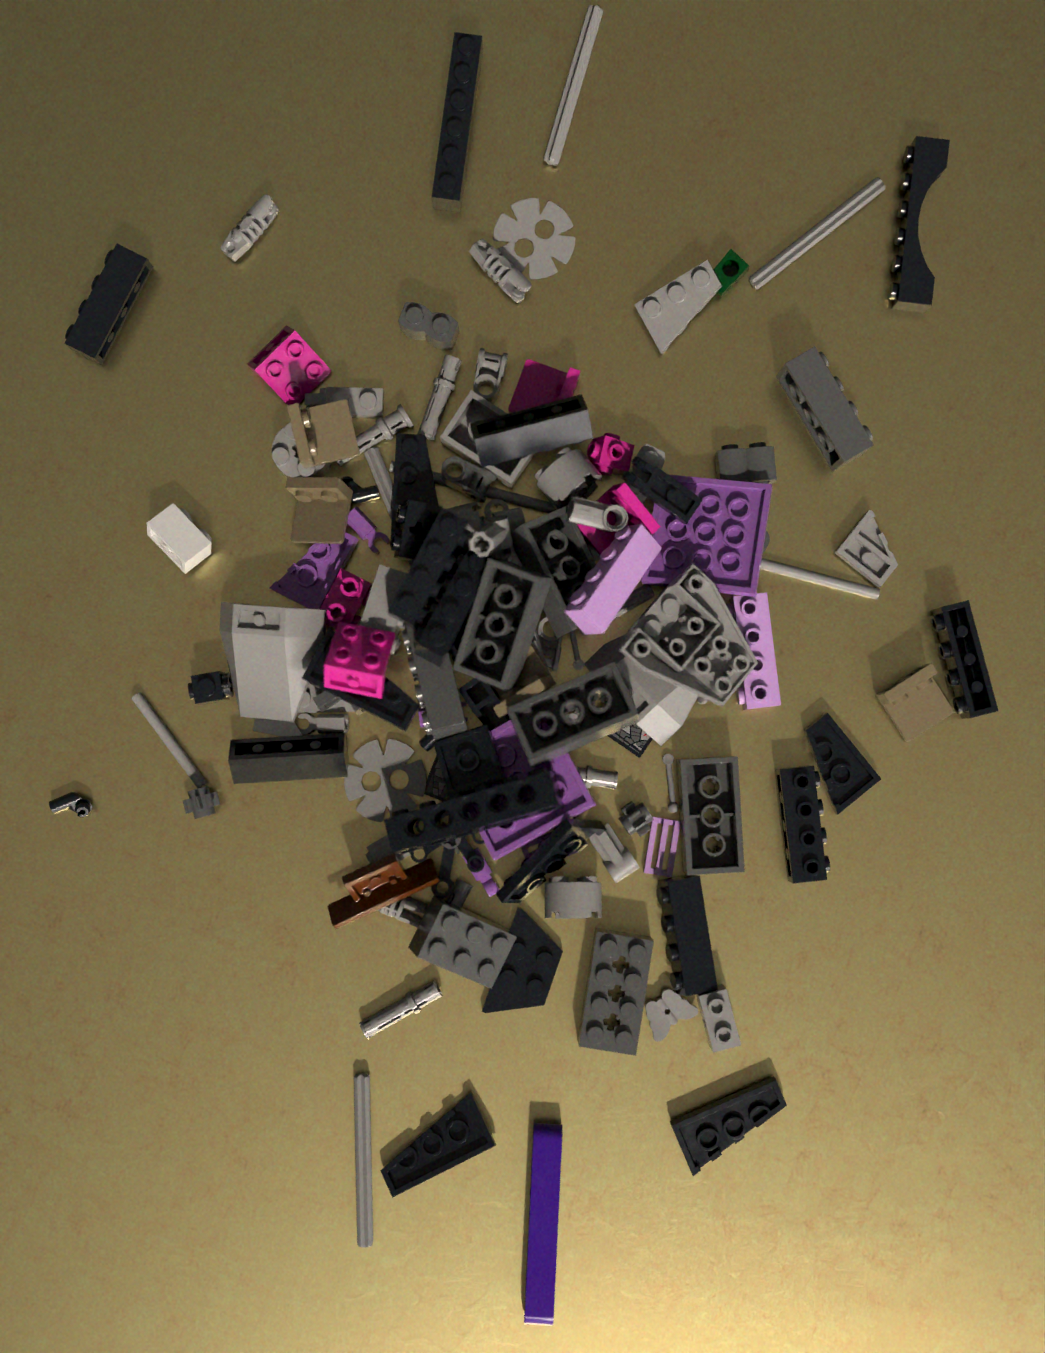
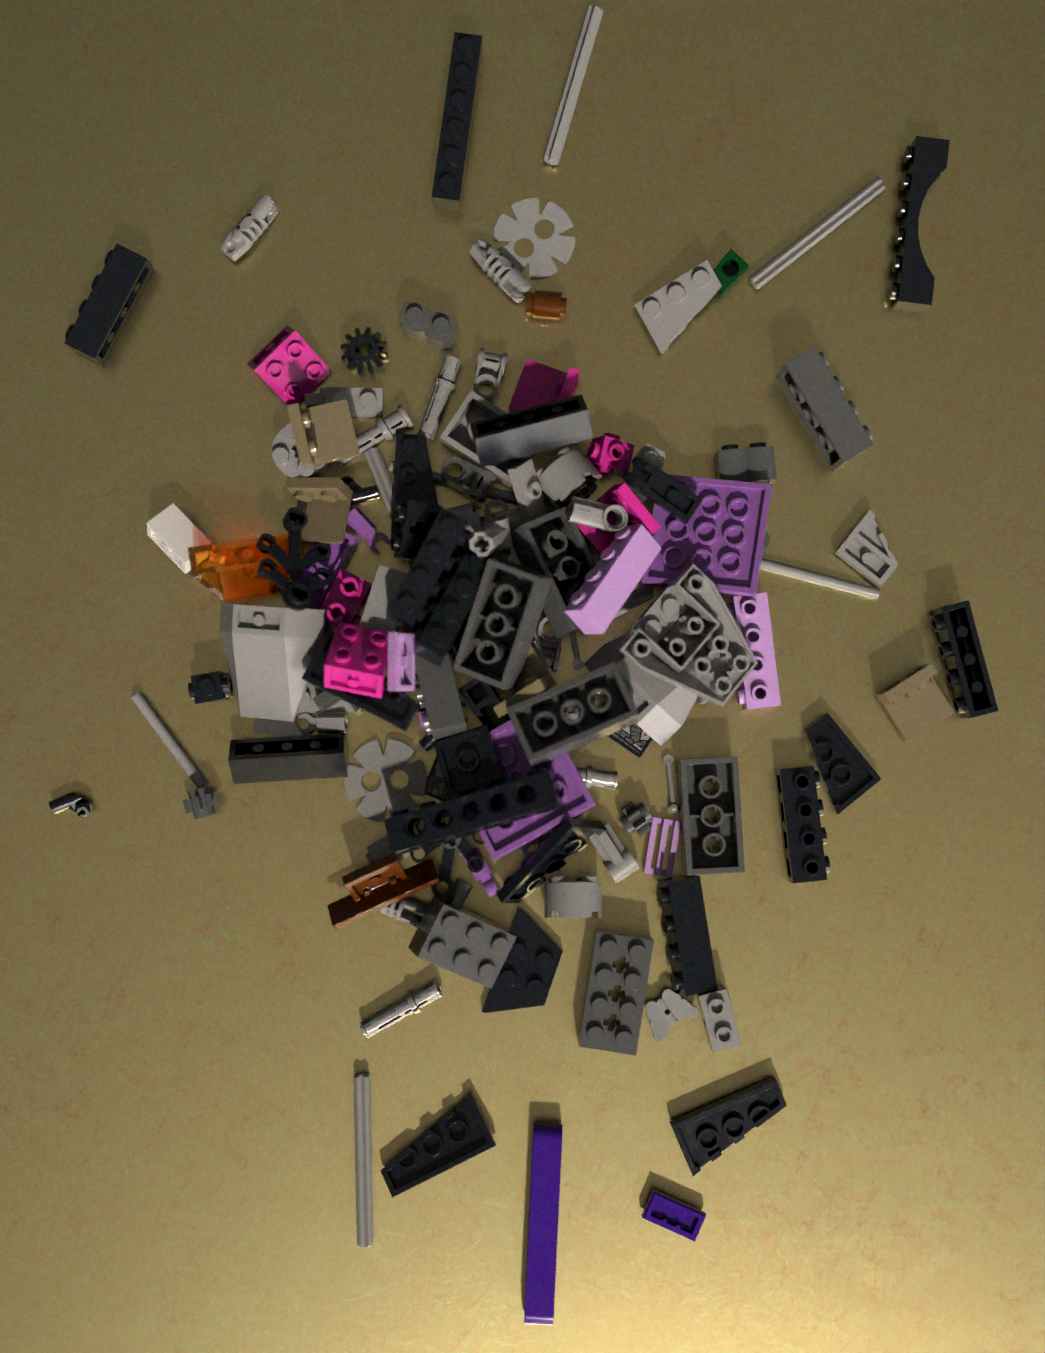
none -> clear orange wedge [188,534,304,601]
none -> black plant [256,507,332,611]
none -> black gear [340,327,388,376]
none -> lavender tile [388,632,415,691]
none -> light grey plate [508,459,548,523]
none -> reddish brown brick [526,290,567,321]
none -> dark purple plate [642,1189,706,1241]

